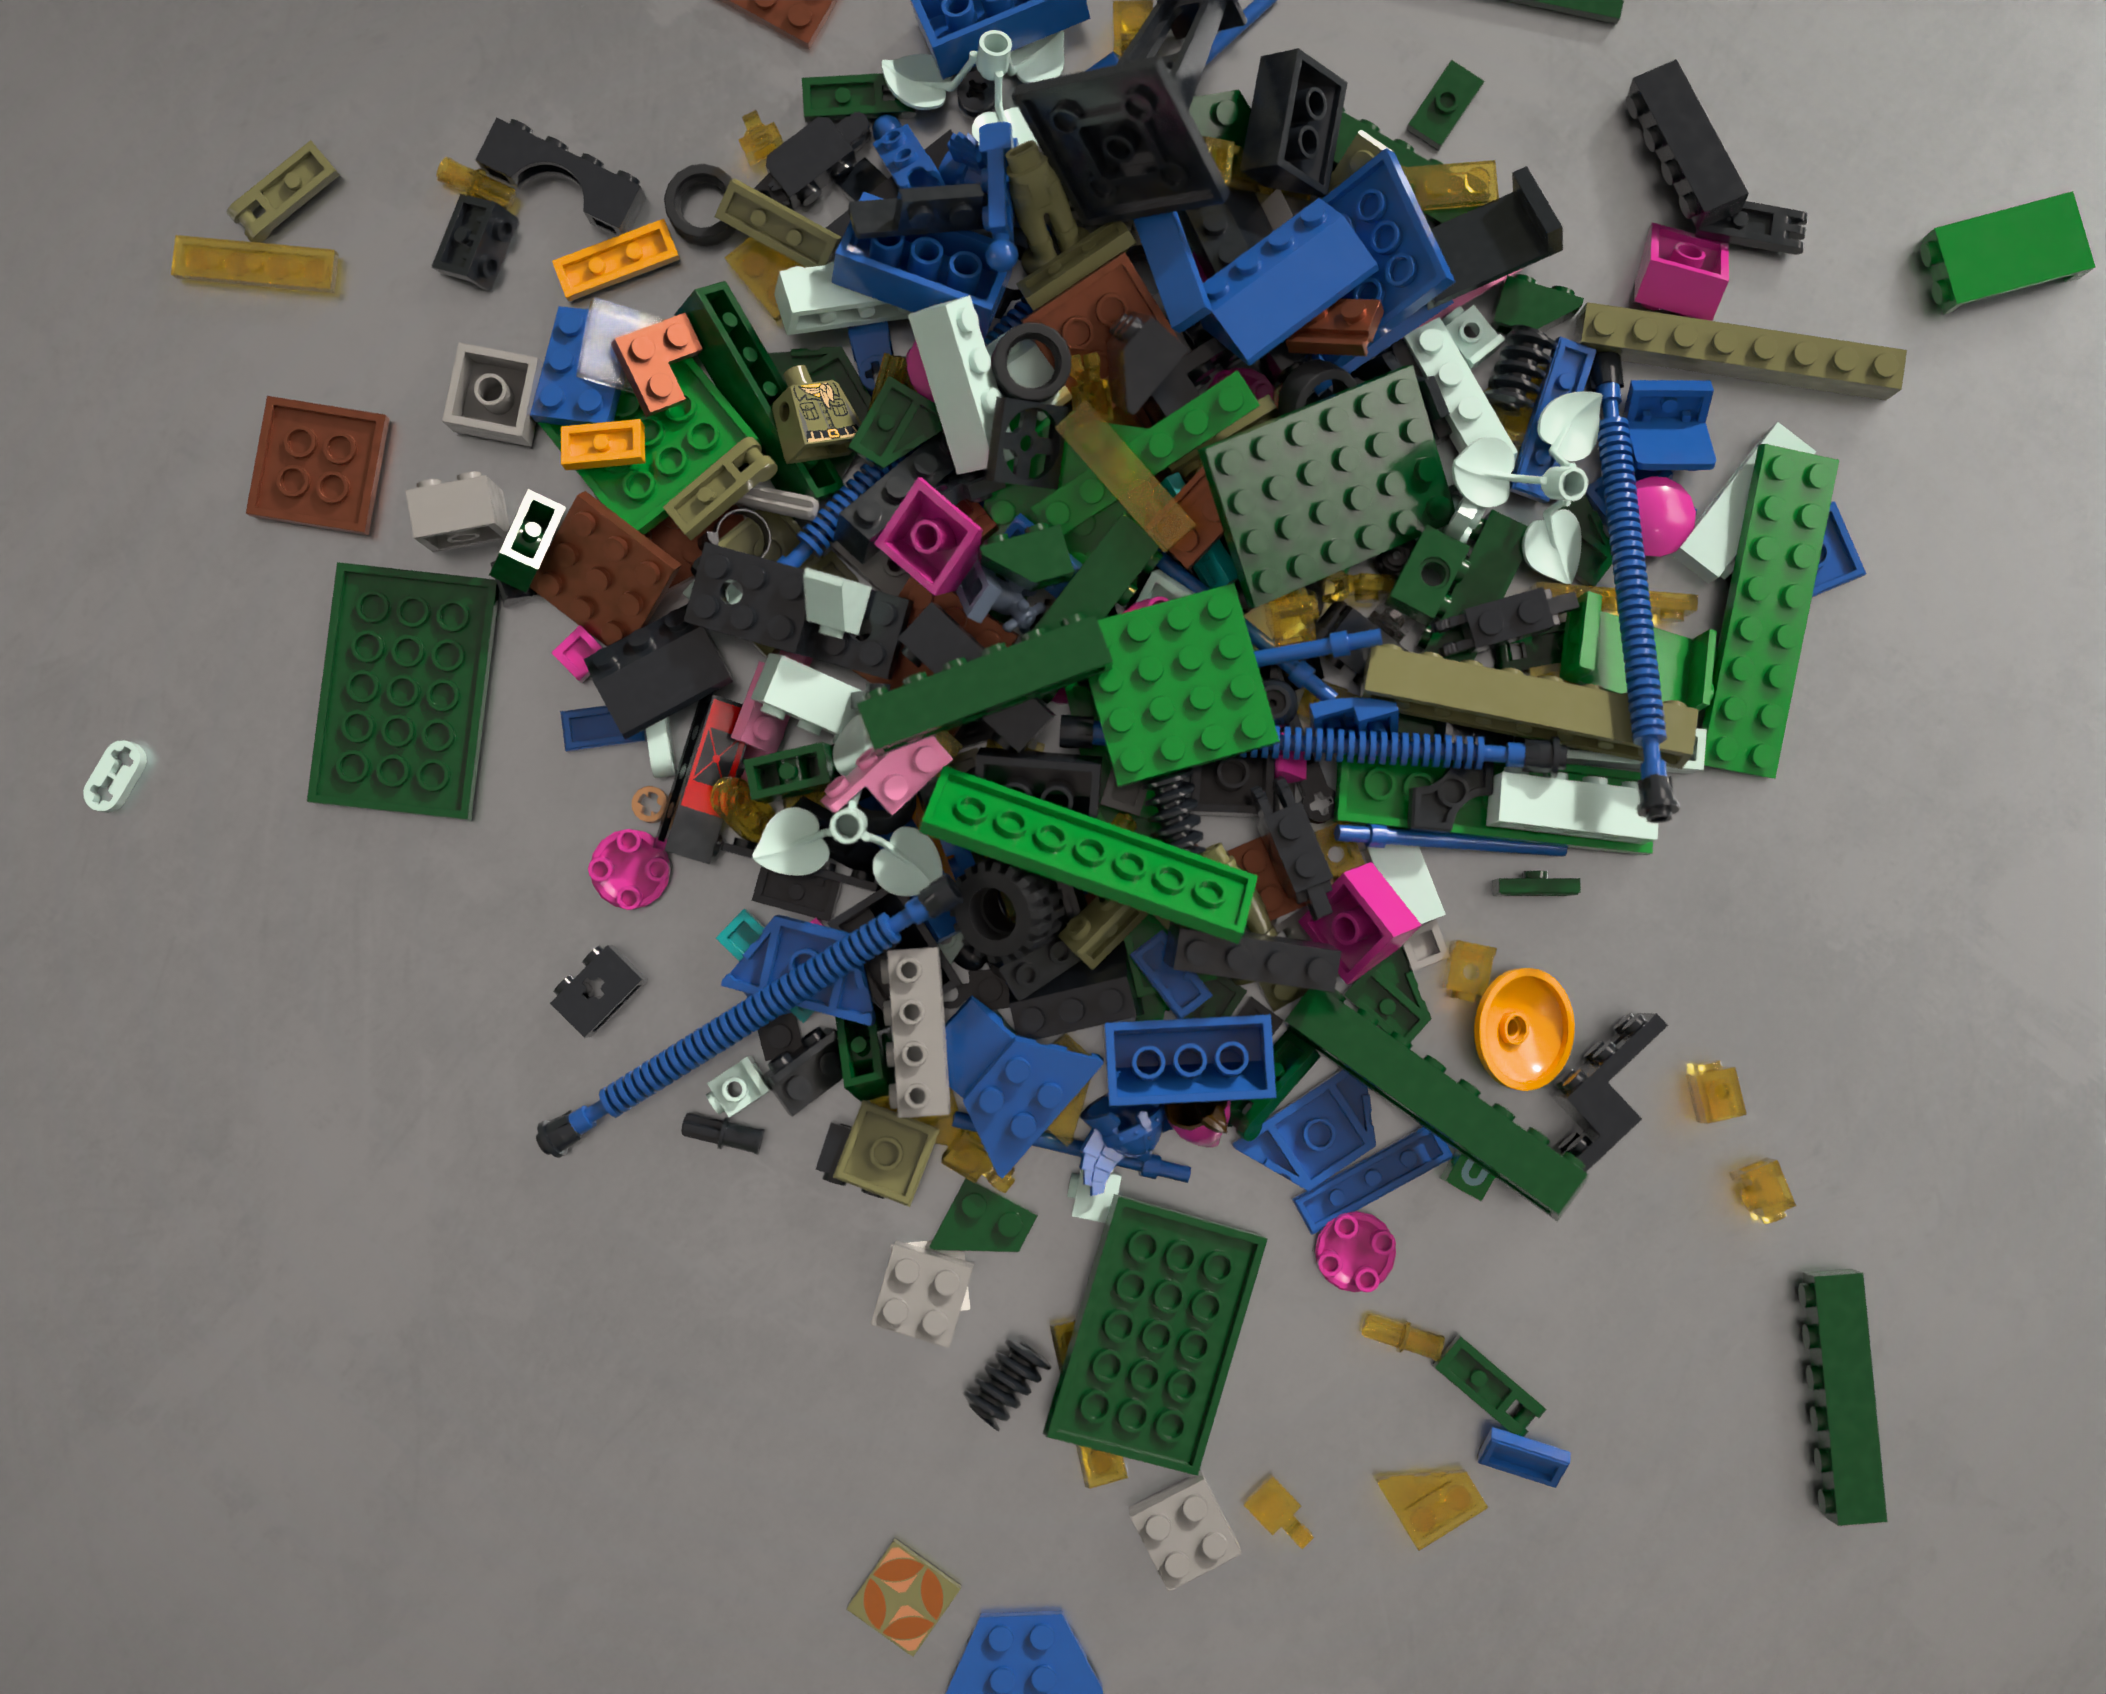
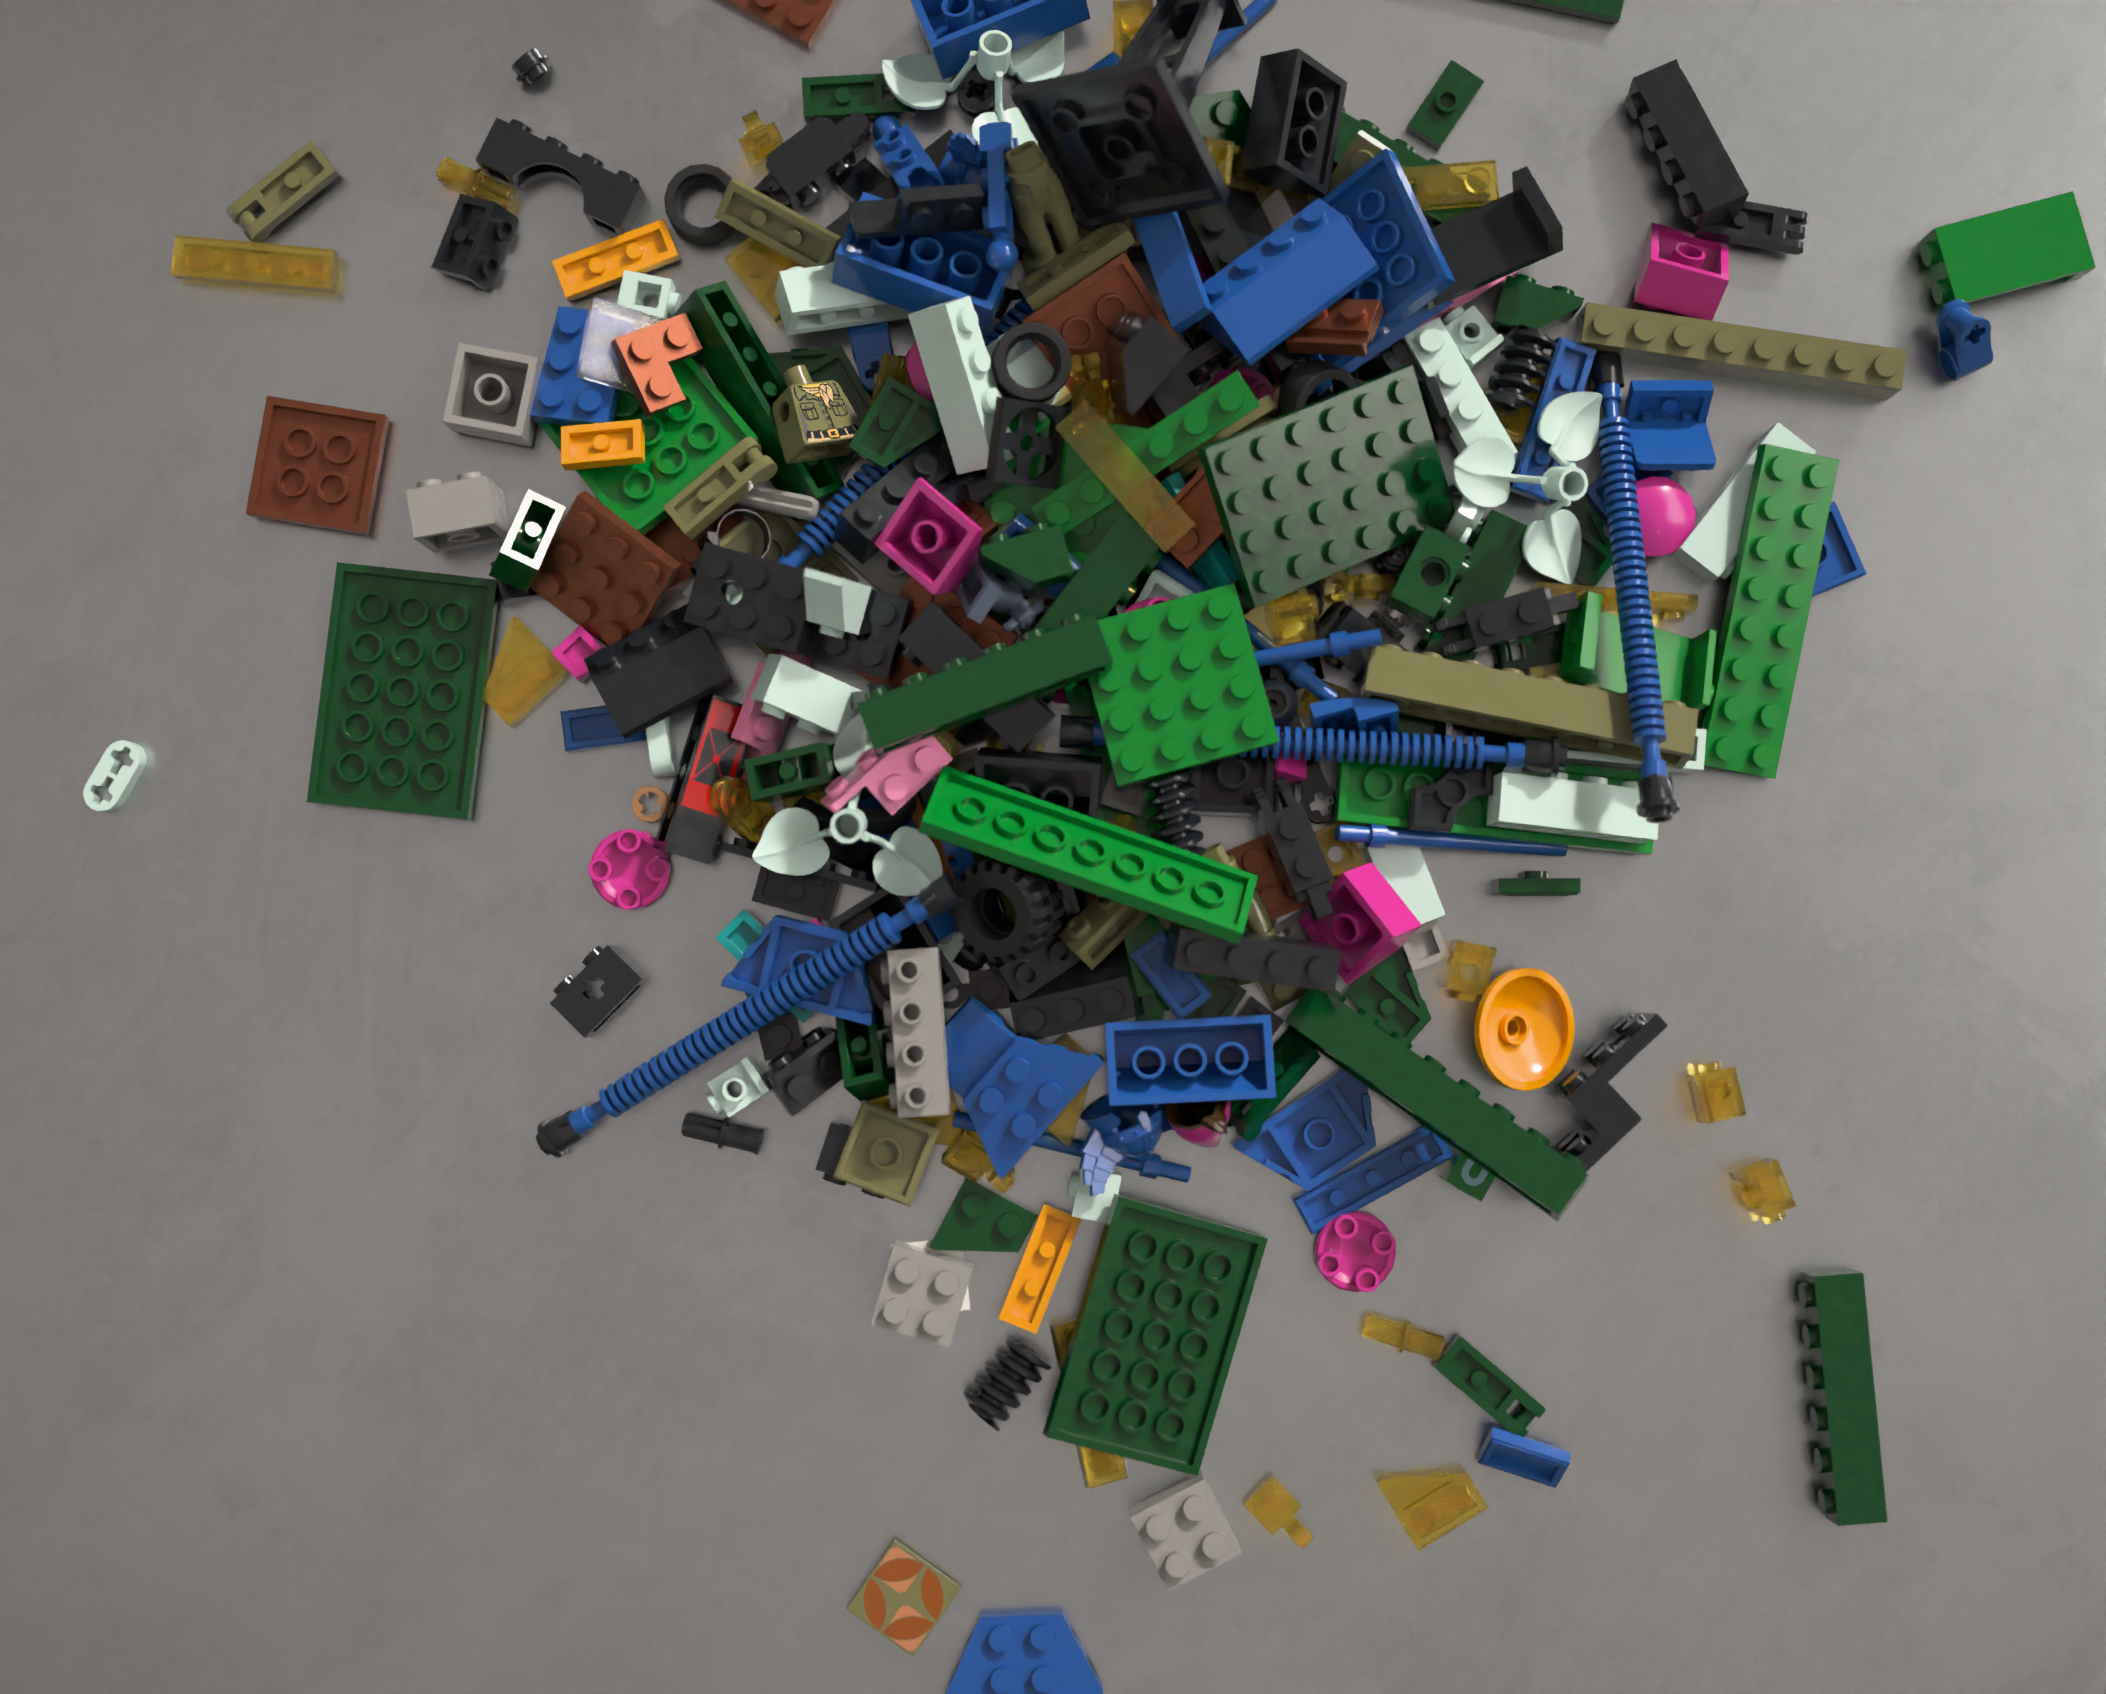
none -> clear yellow wing [484,615,570,728]
none -> black plate [511,47,548,85]
none -> light aqua brick [616,270,681,324]
none -> light orange plate [998,1203,1082,1334]
none -> blue piece [1936,299,1993,381]

